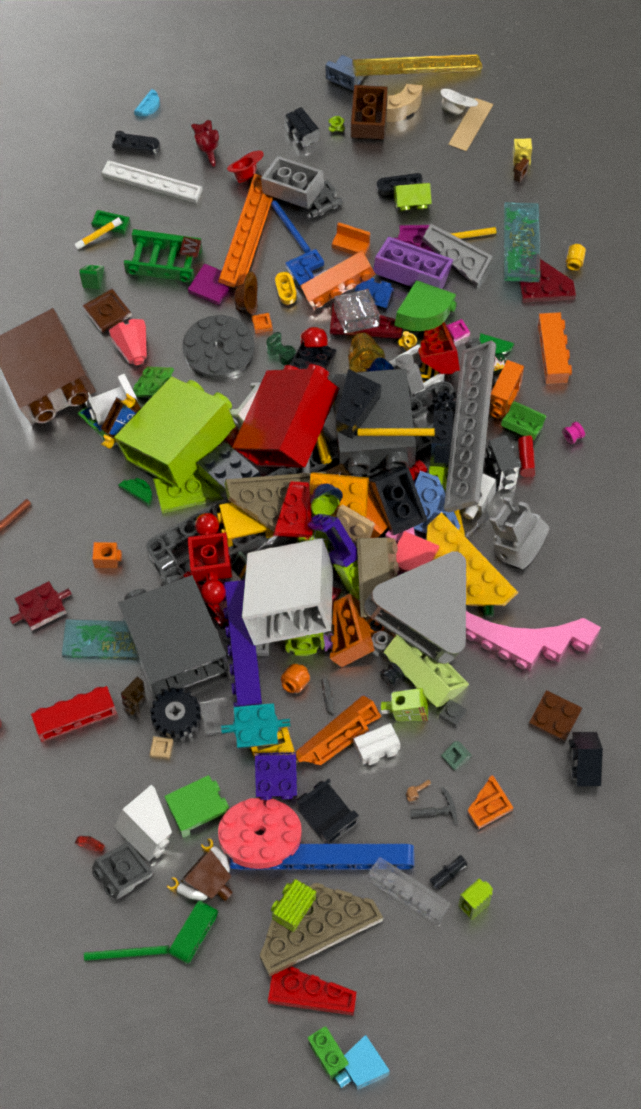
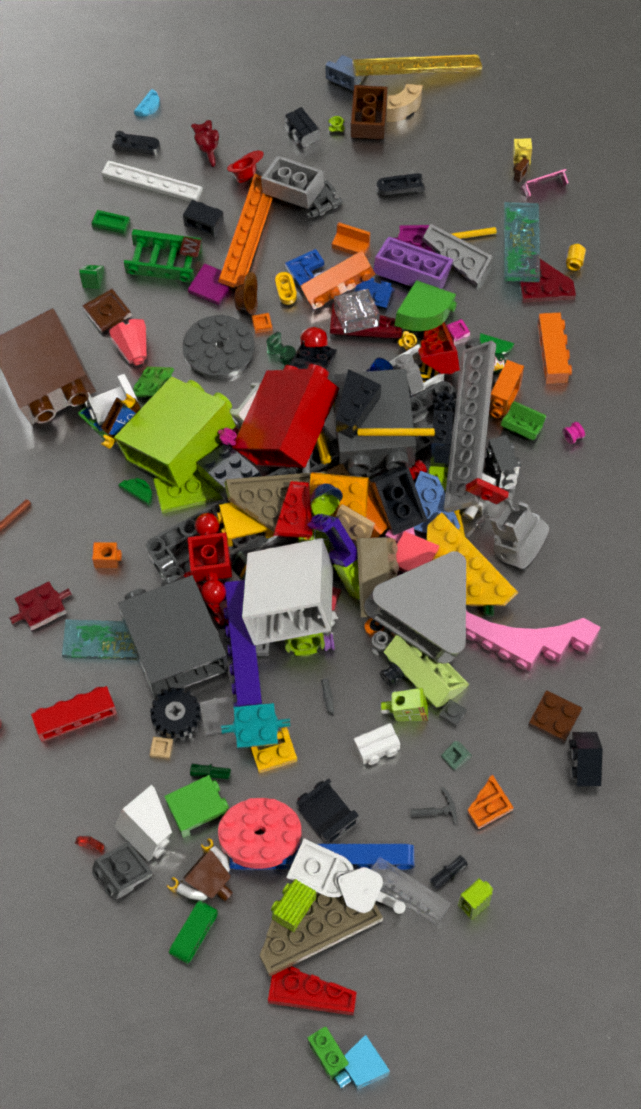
yellow bar [75,217,122,250] -> none
green piece [84,945,170,961] -> none
dark brown bracket [121,676,146,719] -> none
dark purple brick [255,752,297,800] -> none
blue bar [271,201,311,253] -> none
orange head [281,664,310,693] -> none
orange wedge [296,696,382,765] -> none
orange wedge [330,593,375,667] -> none
clear yellow cone [348,333,385,373] -> none
lime brick [393,183,432,211] -> none
medium nougat hand [406,780,431,802] -> none
white piece [440,89,478,115] -> none
tan sticker [448,98,494,151] -> none
red brick [518,435,535,477] -> none
none -> black brick [183,200,224,237]
none -> dark green axle [190,763,231,780]
none -> dark pink plate [218,428,237,445]
none -> white plate [286,838,406,914]
none -> red plate [465,478,509,505]
none -> bright pink piece [521,169,568,198]

